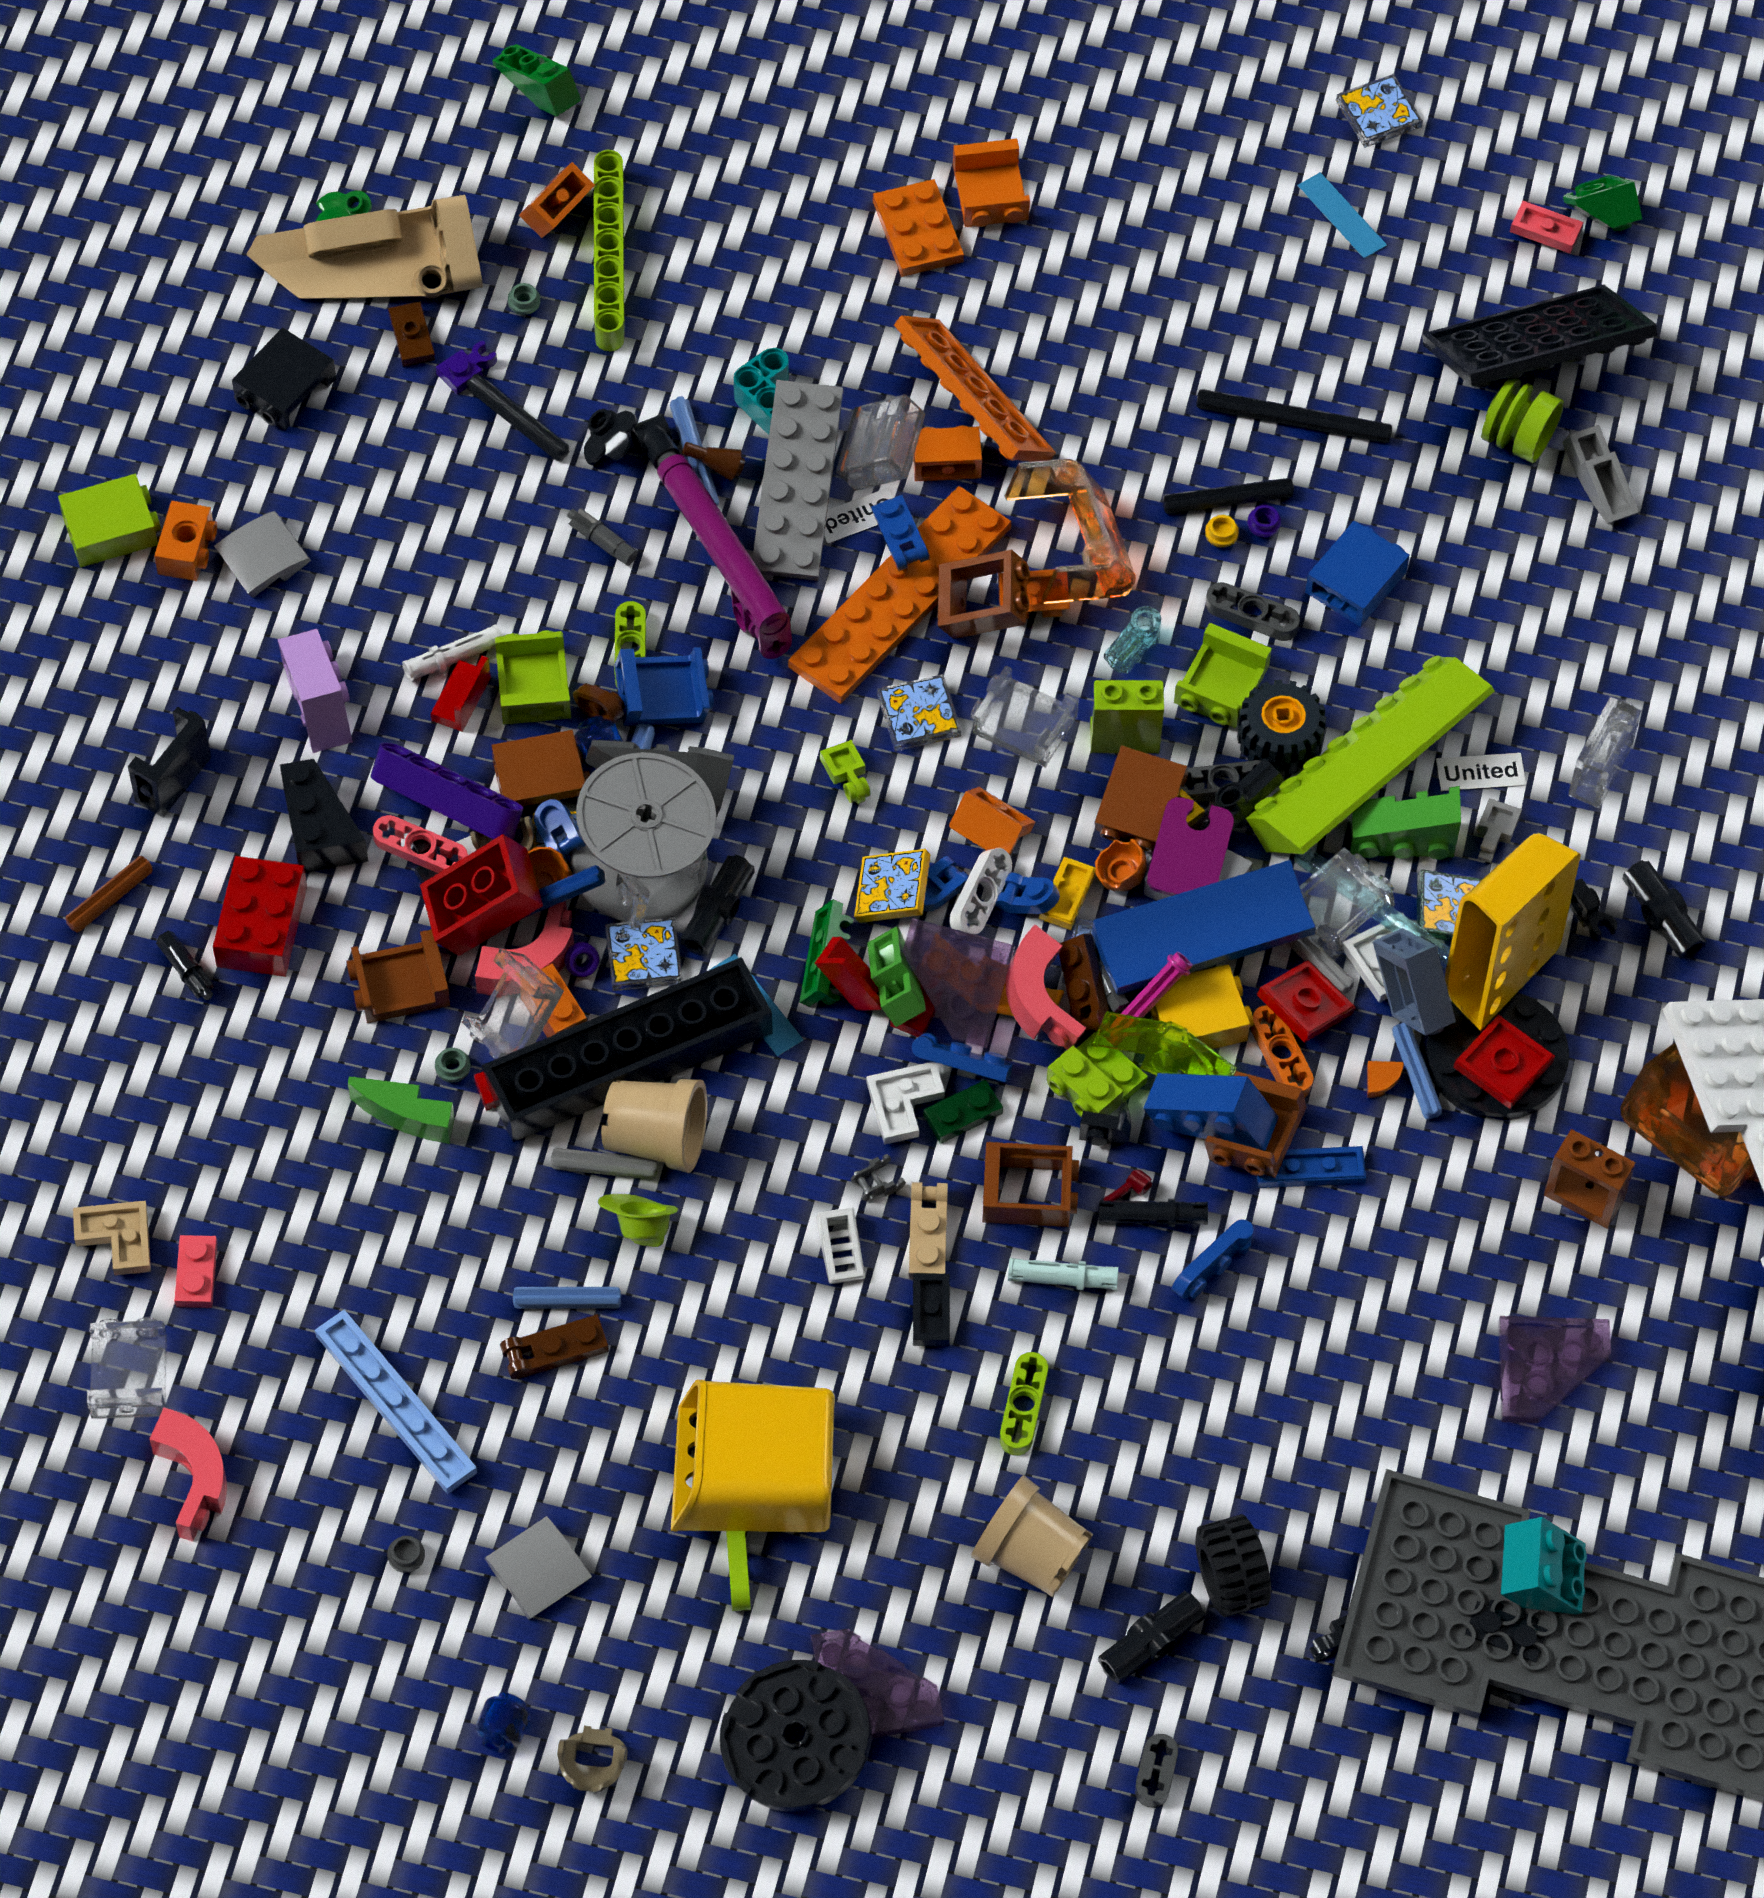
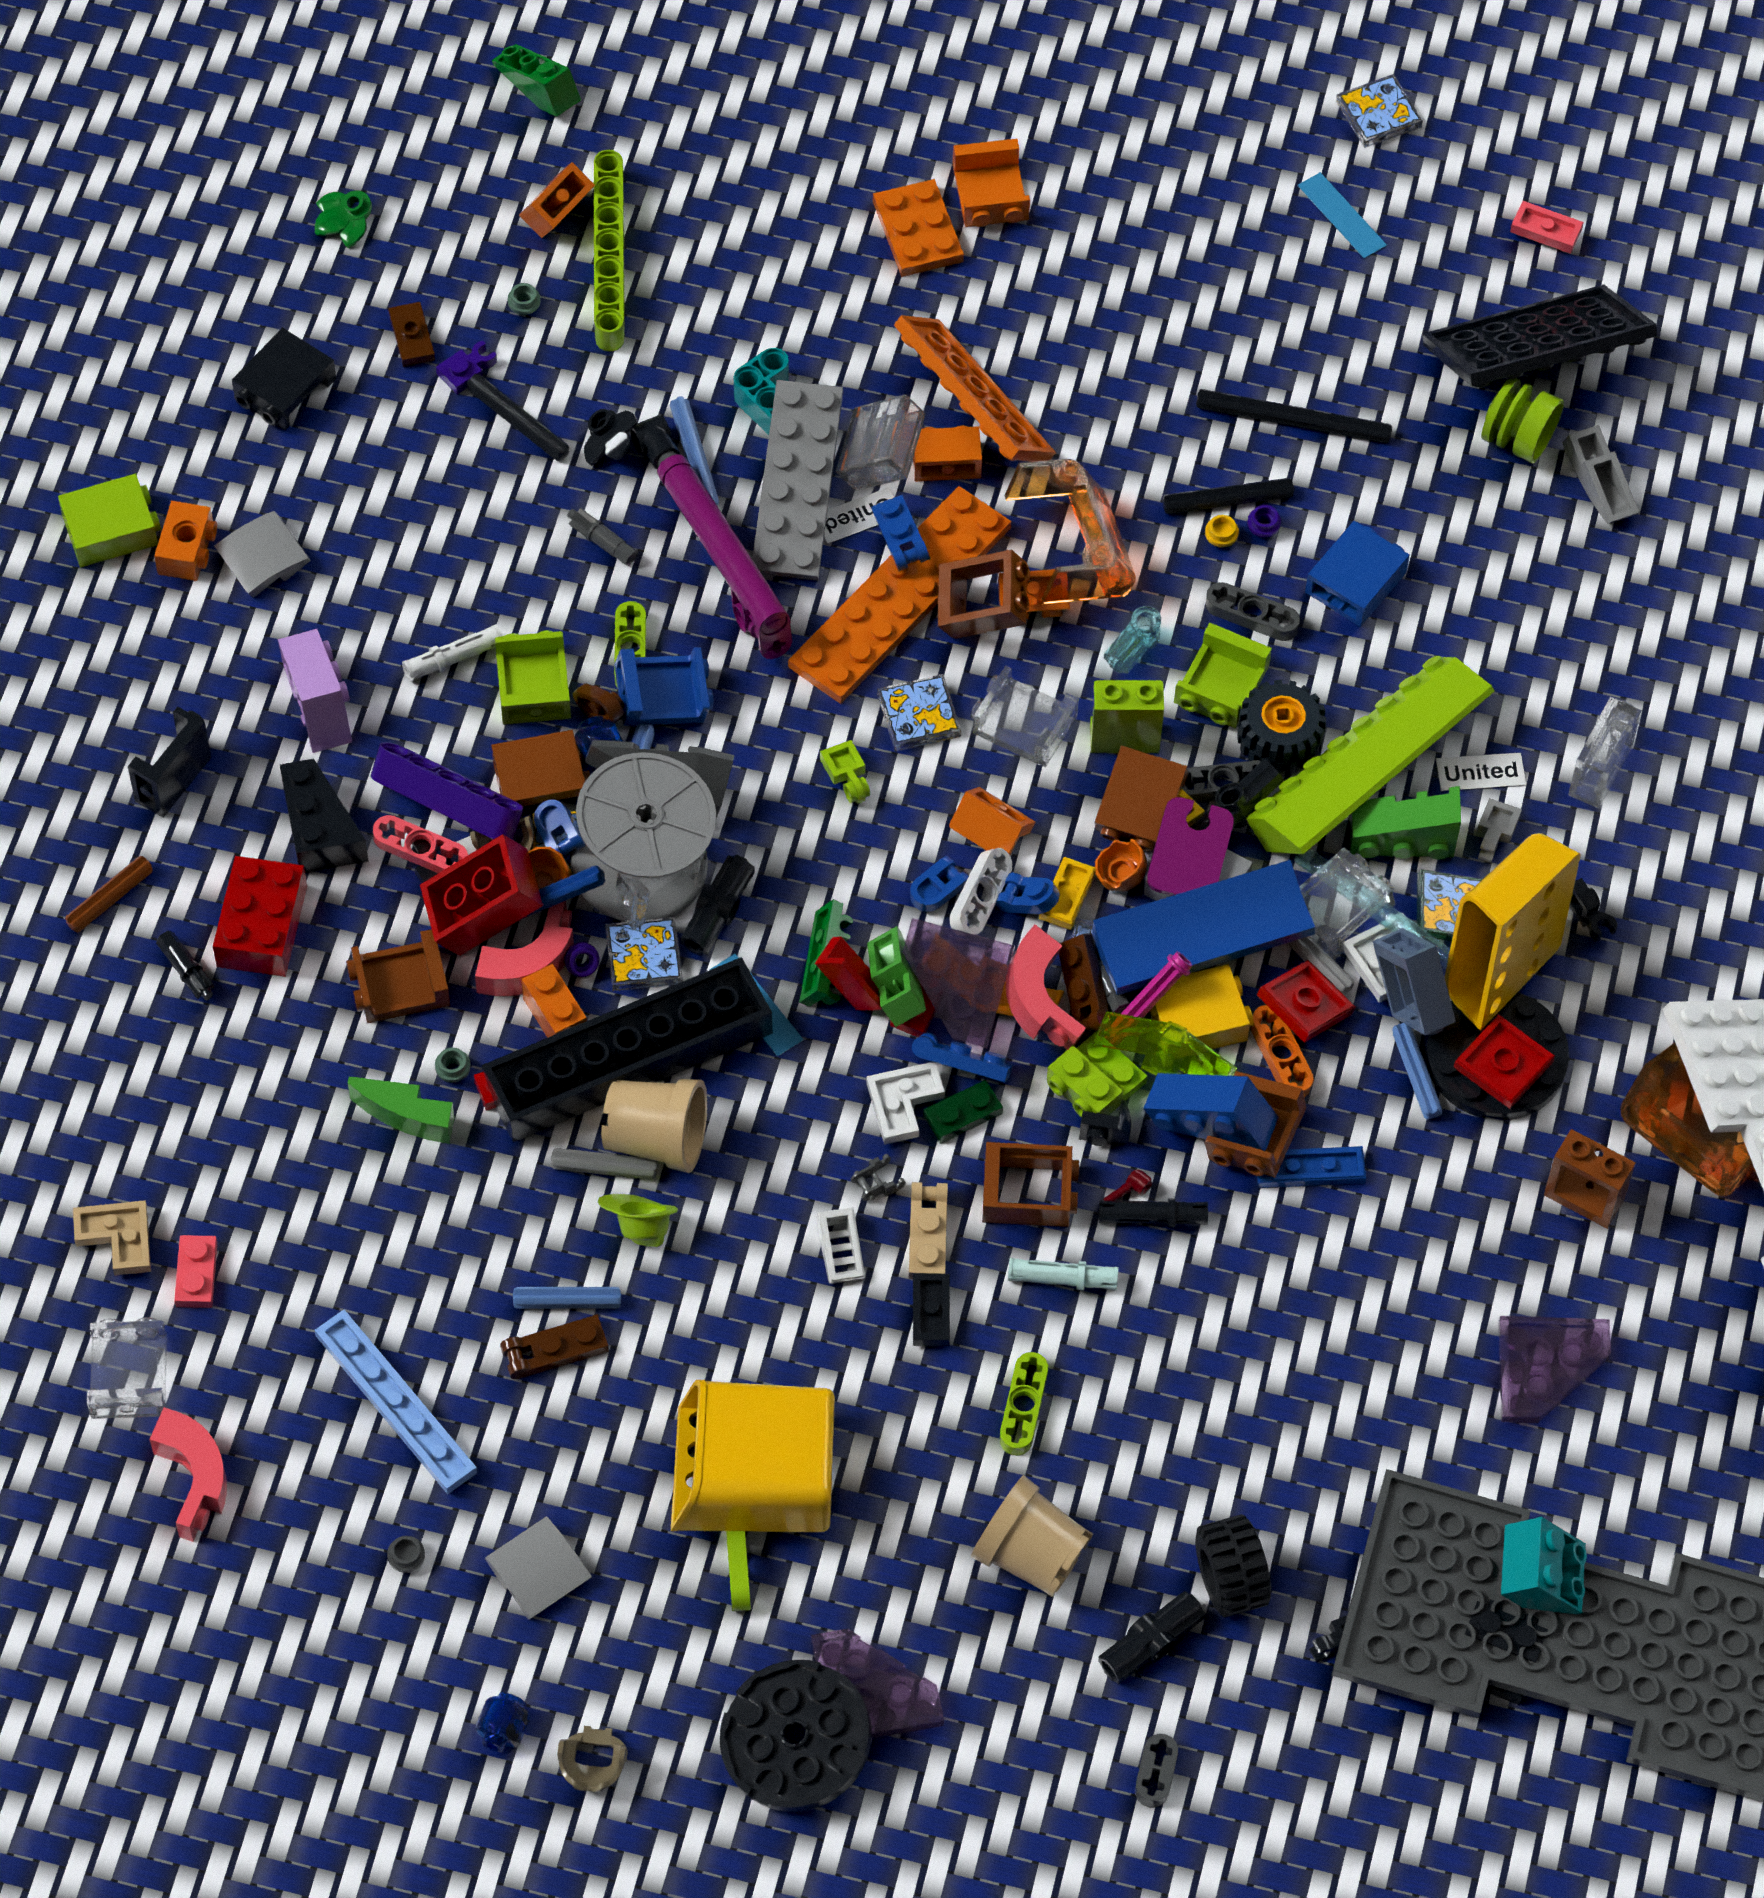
tan panel [247,195,483,299] -> none
red panel [431,655,491,732] -> none
clear panel [461,949,564,1059] -> none
reddish brown cone [682,442,745,481] -> none
tile [854,849,931,923] -> none
blue plate [1172,1219,1254,1299] -> none
orange tile [1367,1061,1403,1098] -> none
green slope [1563,175,1642,231] -> none
black piece [1622,860,1707,959] -> none

